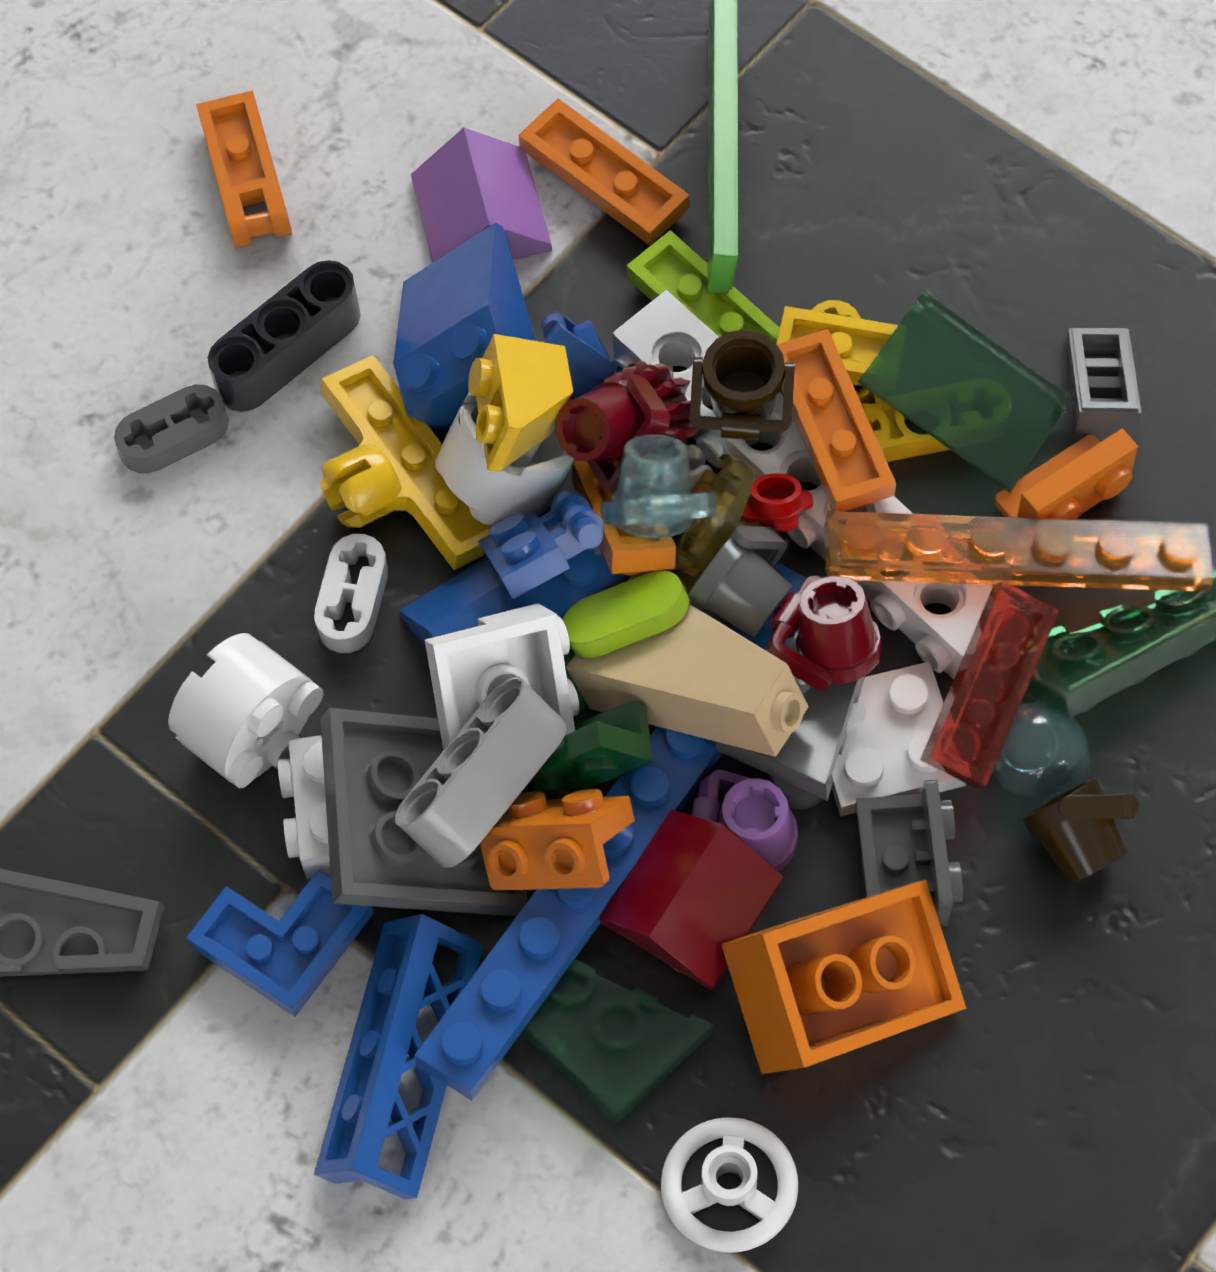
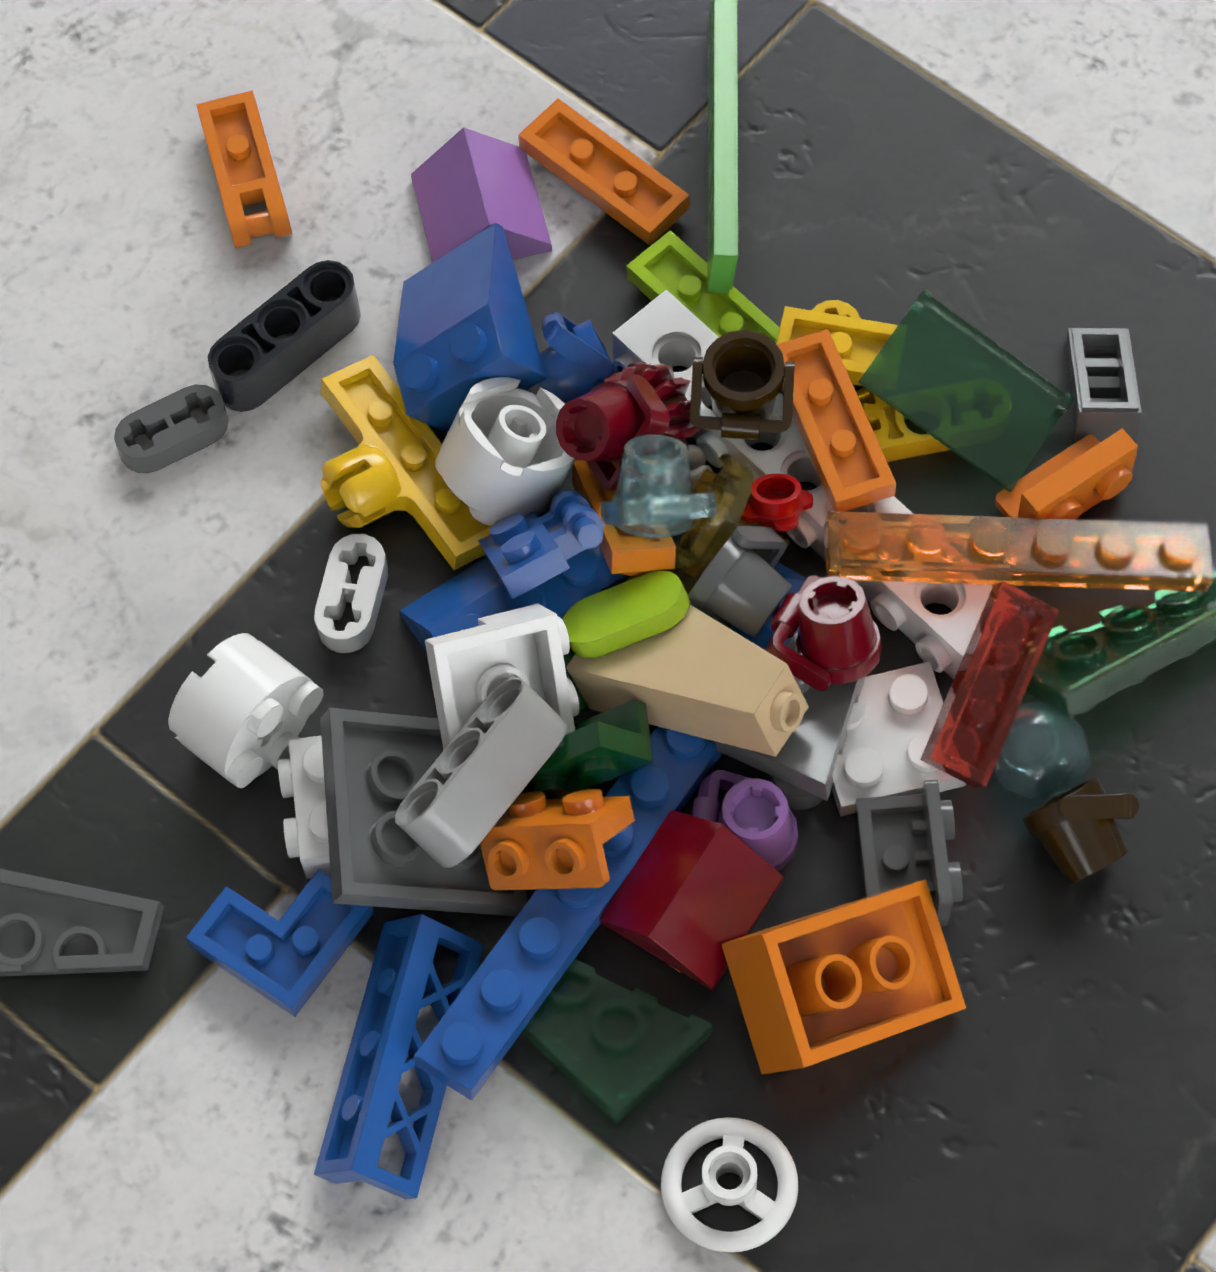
yellow slope [468,334,573,472] -> none

